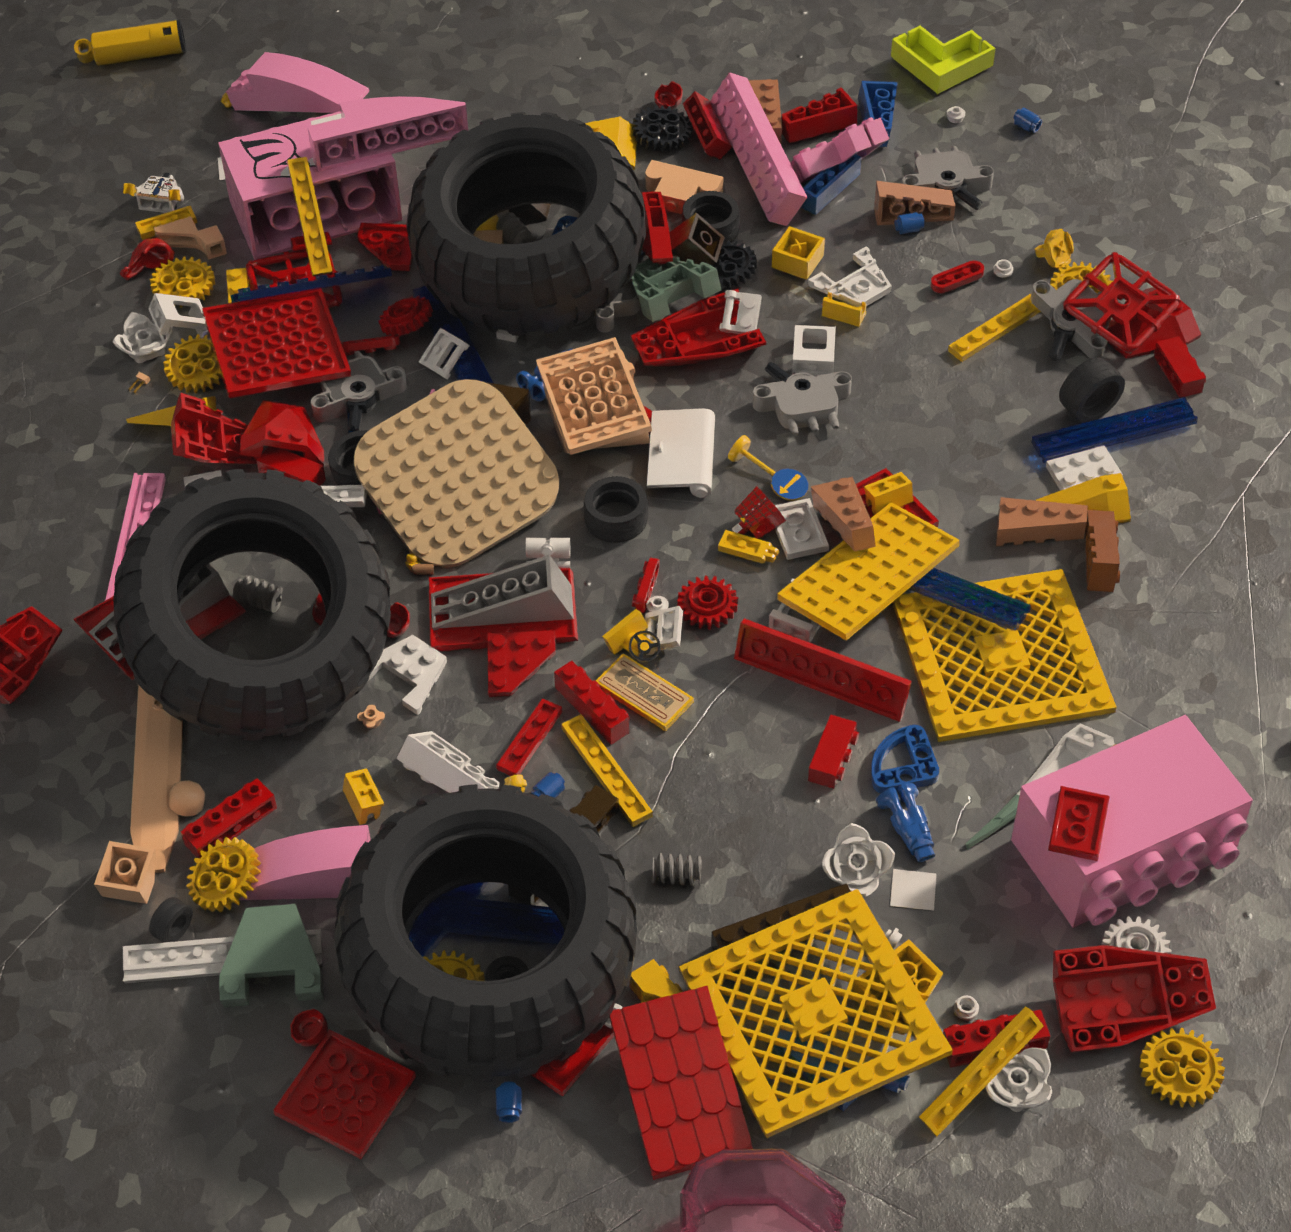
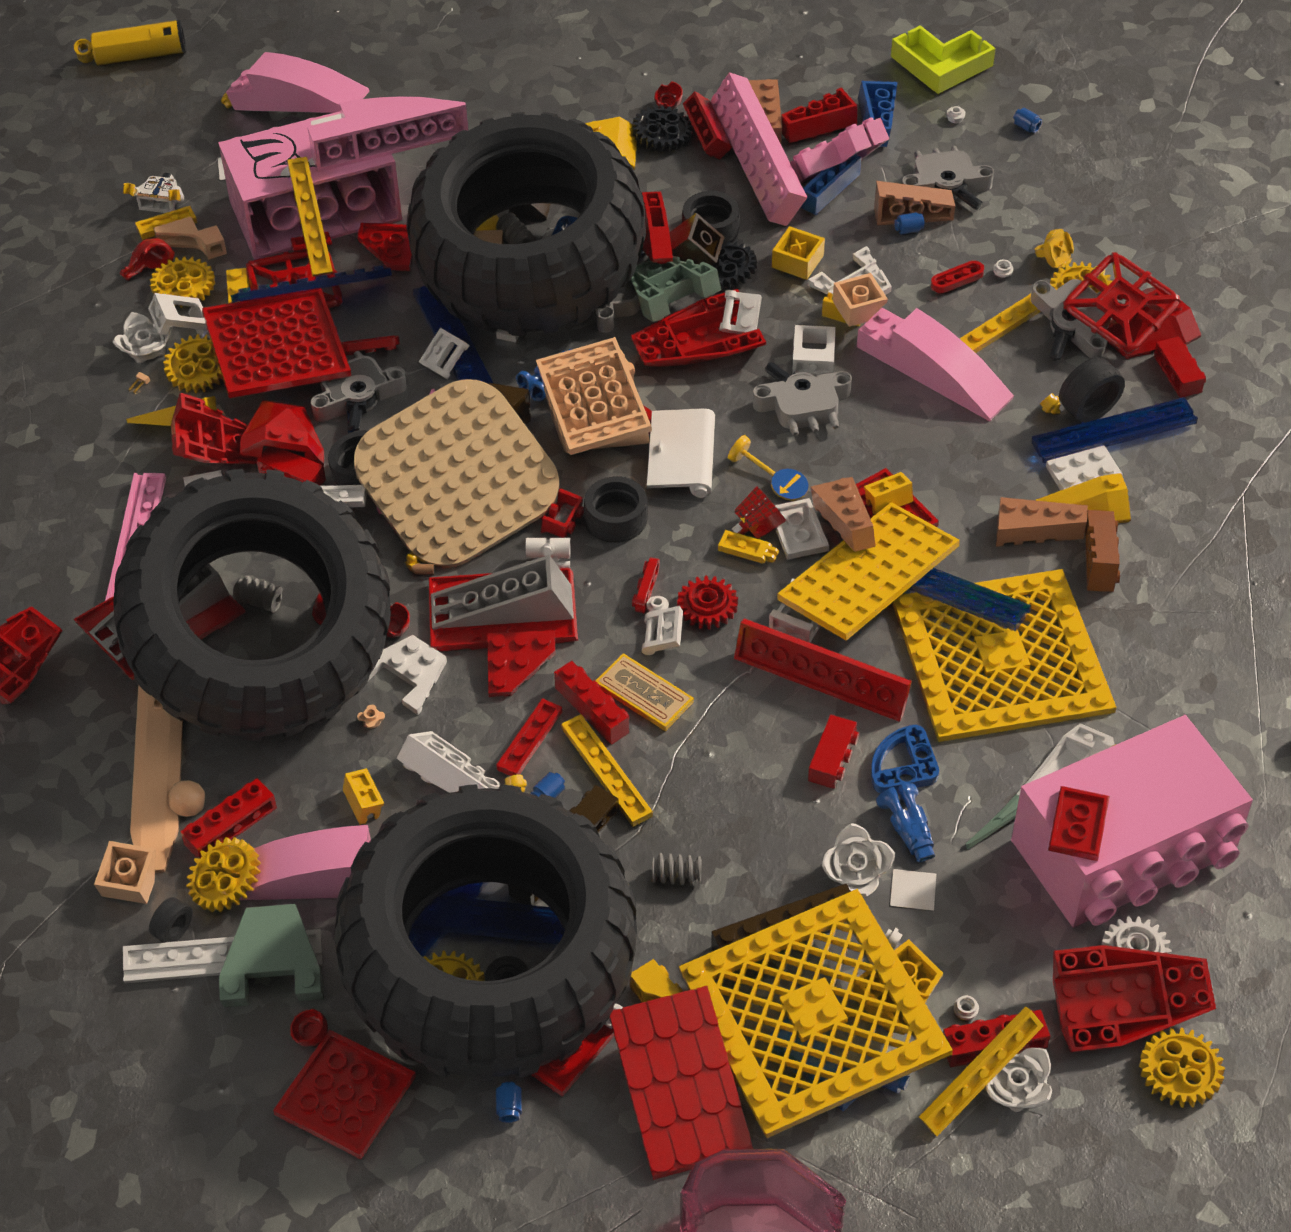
red gear [378,296,433,337] -> none
yellow piece [602,609,660,662] -> none
light nougat brick [645,160,723,214] -> none
none -> red window [541,488,584,538]
none -> light nougat slope [833,273,888,327]
none -> bright pink slope [857,308,1014,421]
none -> yellow plate [1040,393,1061,414]

